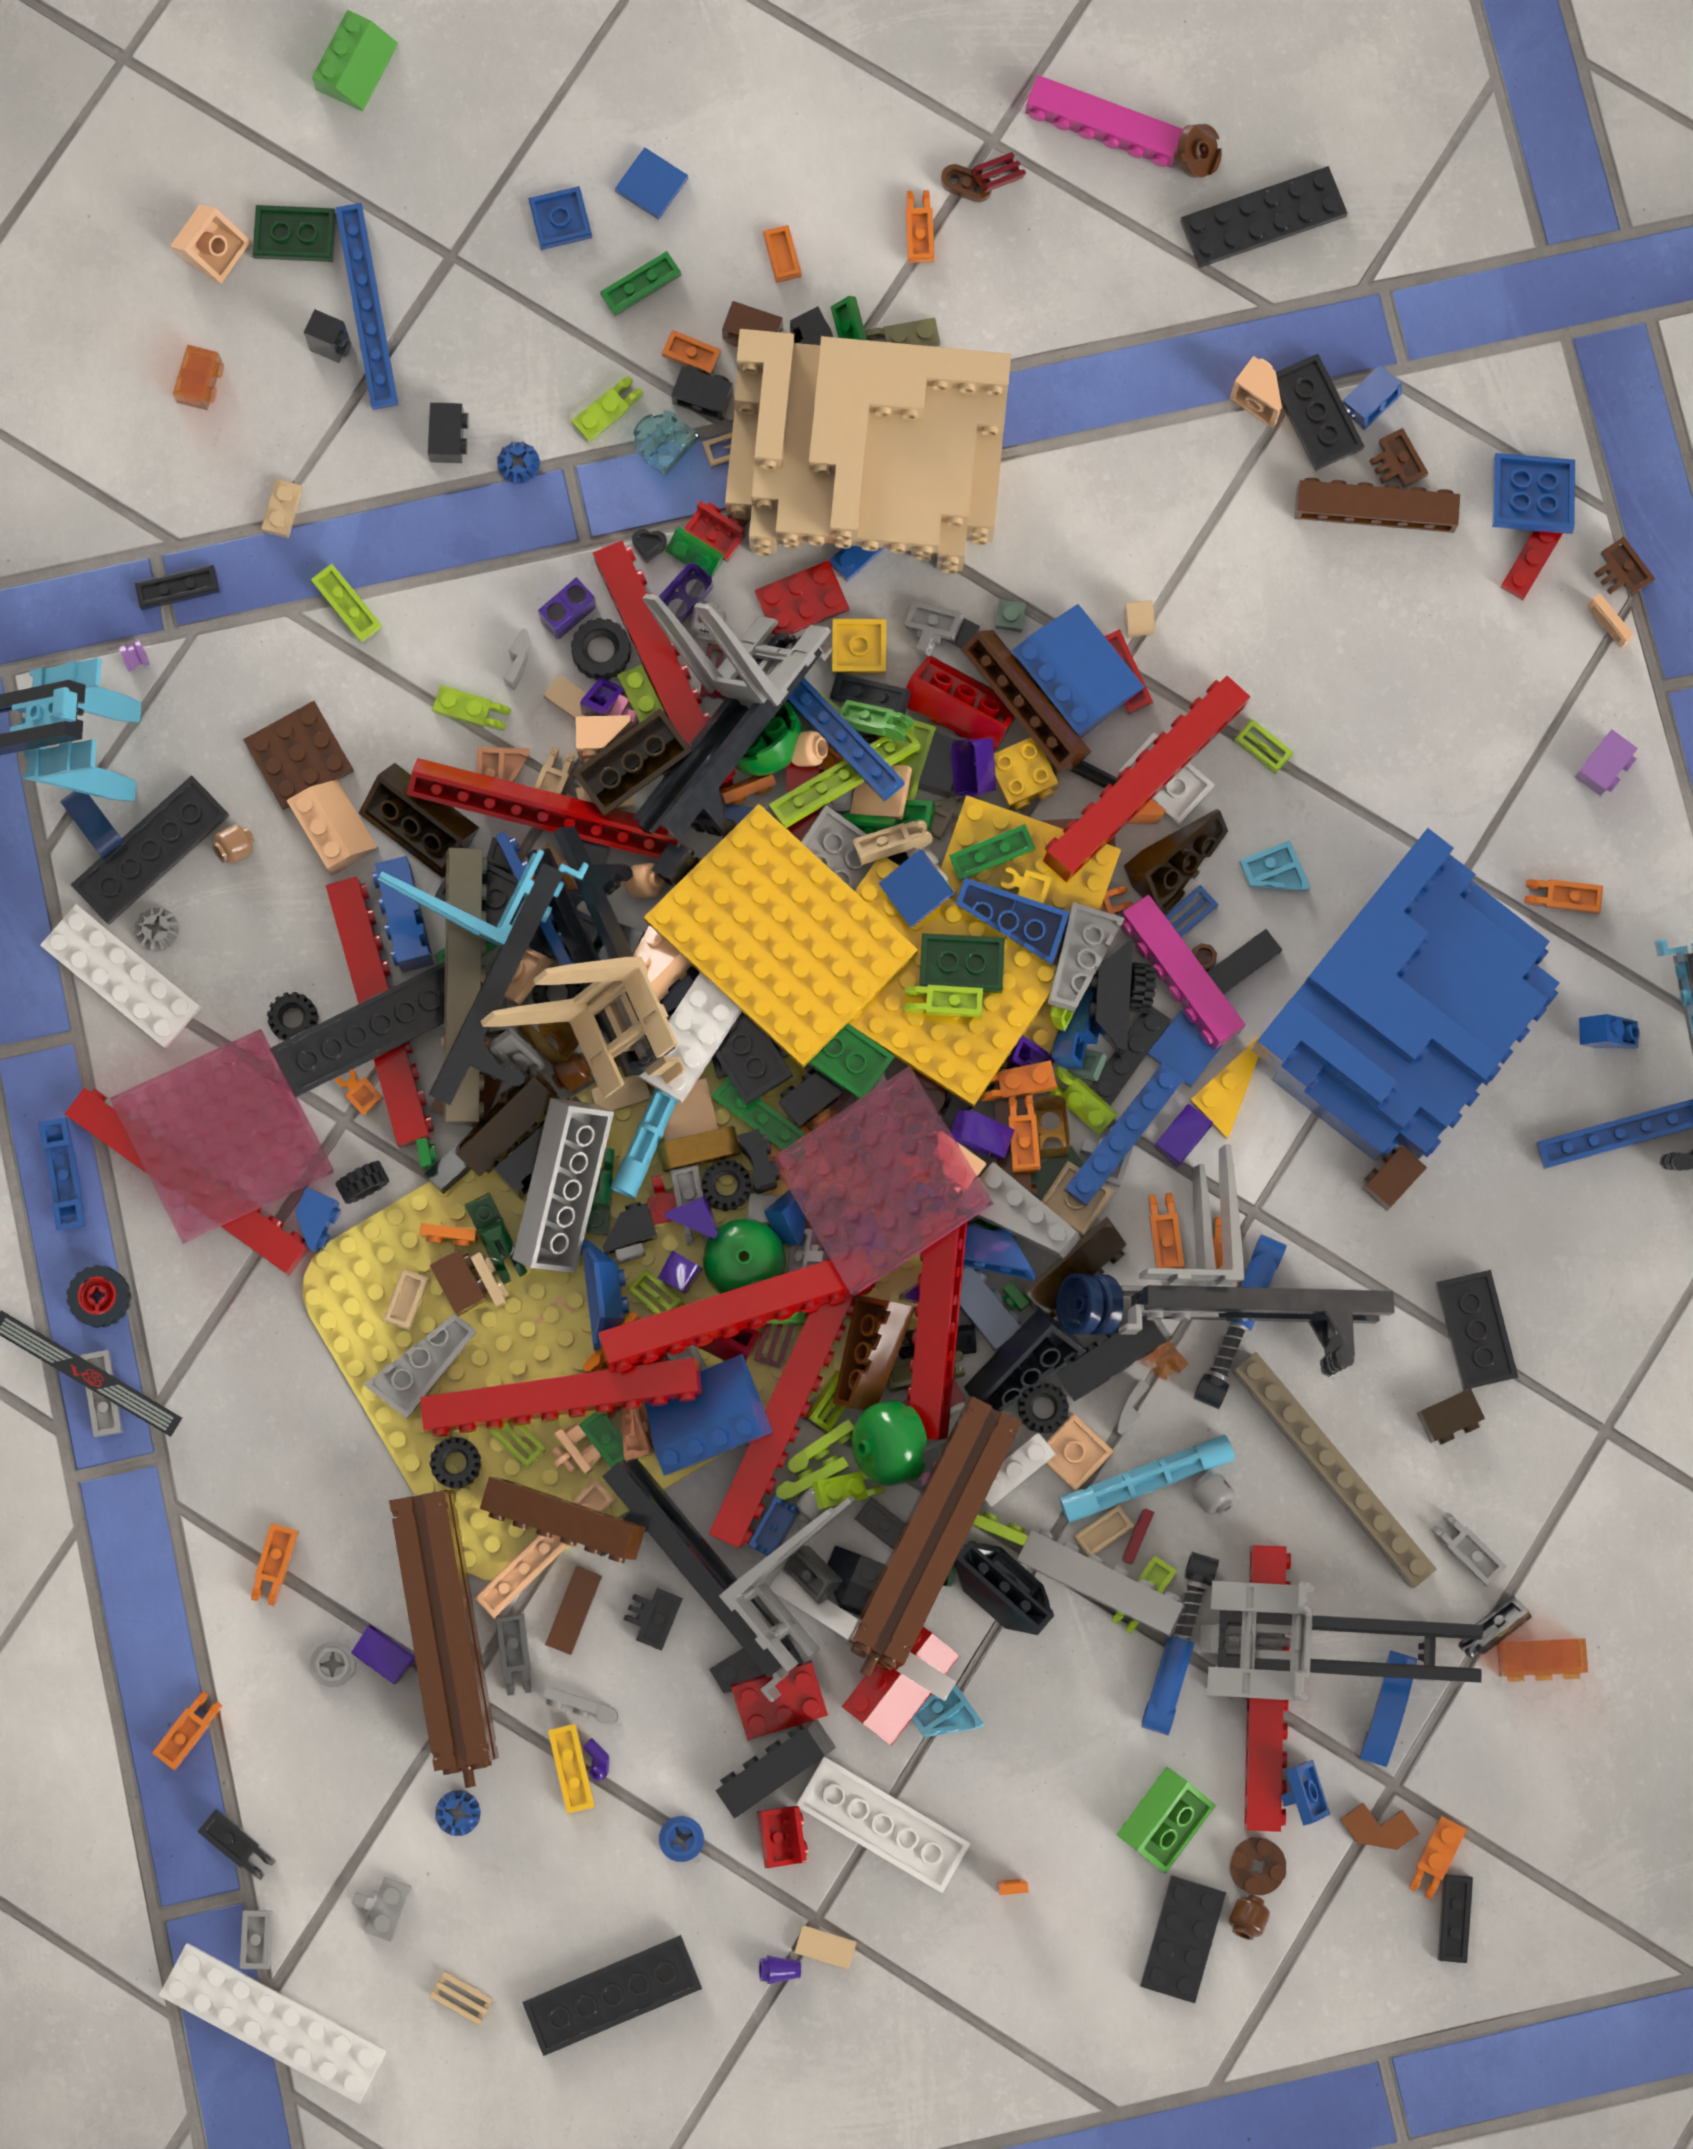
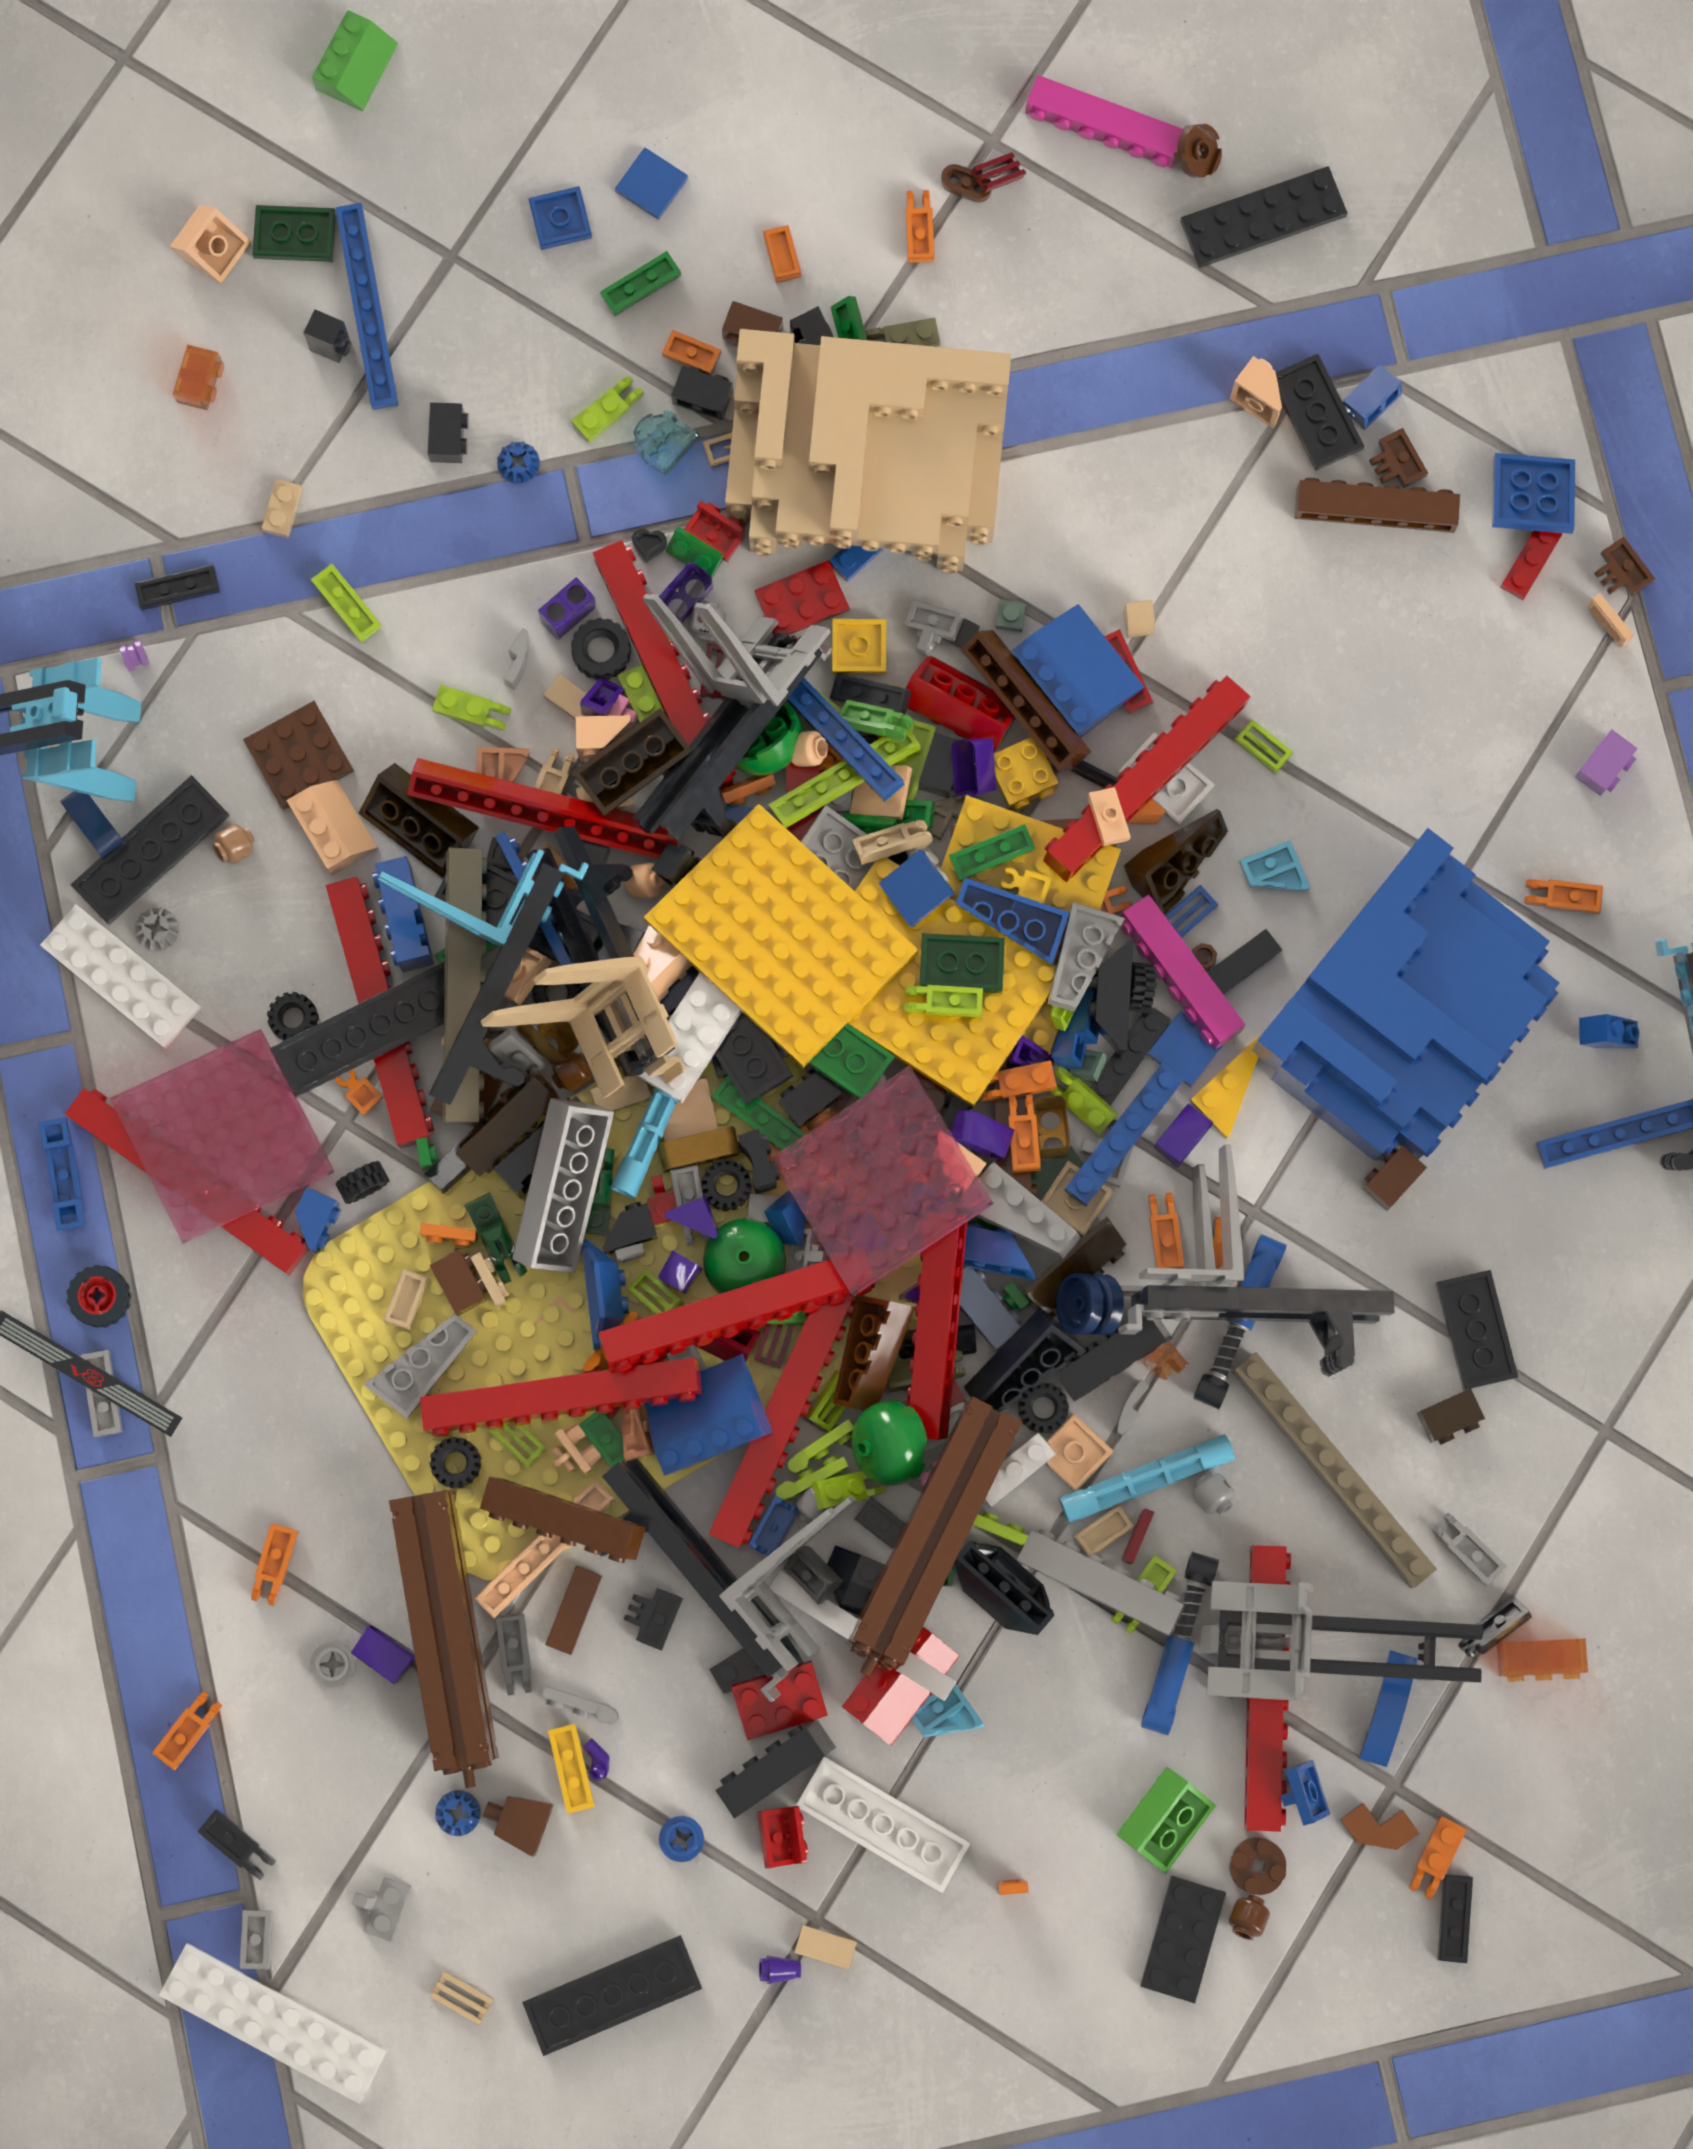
none -> reddish brown torso [483,1796,554,1857]
none -> light nougat plate [1087,787,1131,846]

